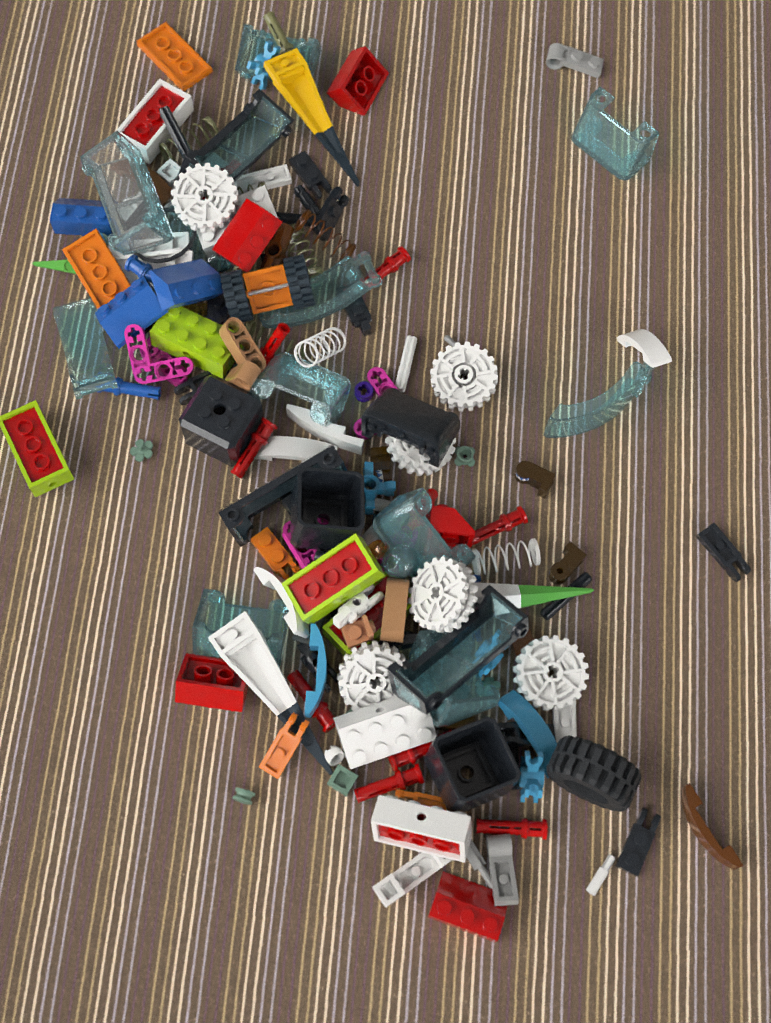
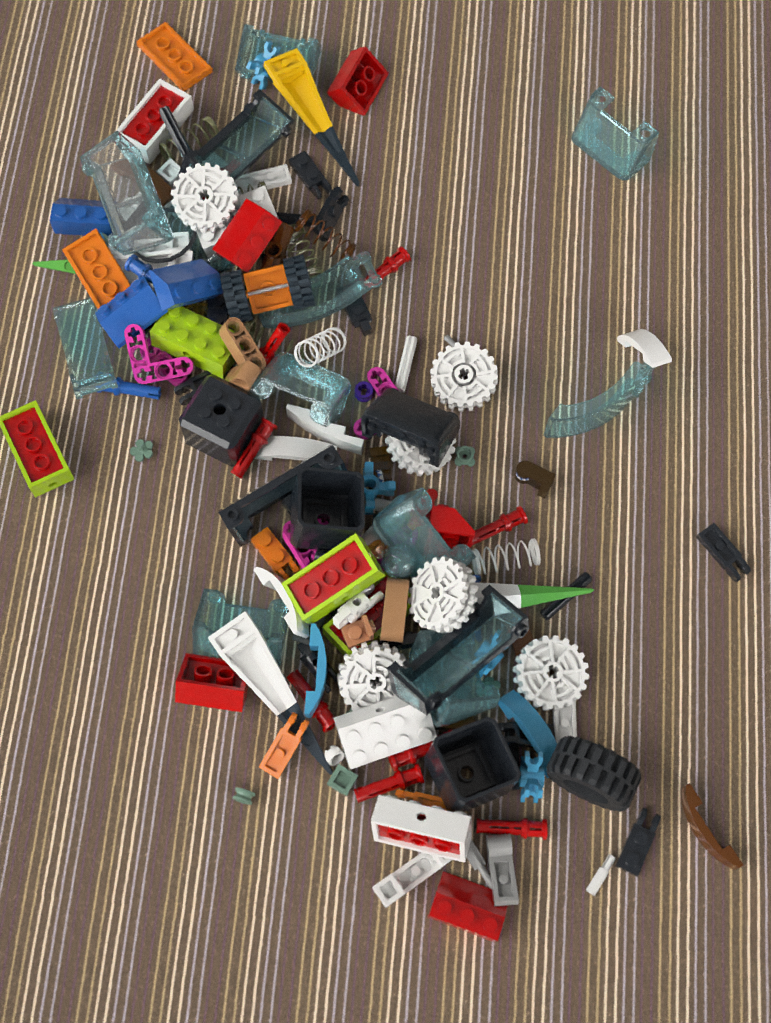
olive pin [263,11,295,55] -> none
black axle [294,185,321,215] -> none
light grey plate [546,43,604,78] -> none
dark brown leg [549,541,587,585] -> none

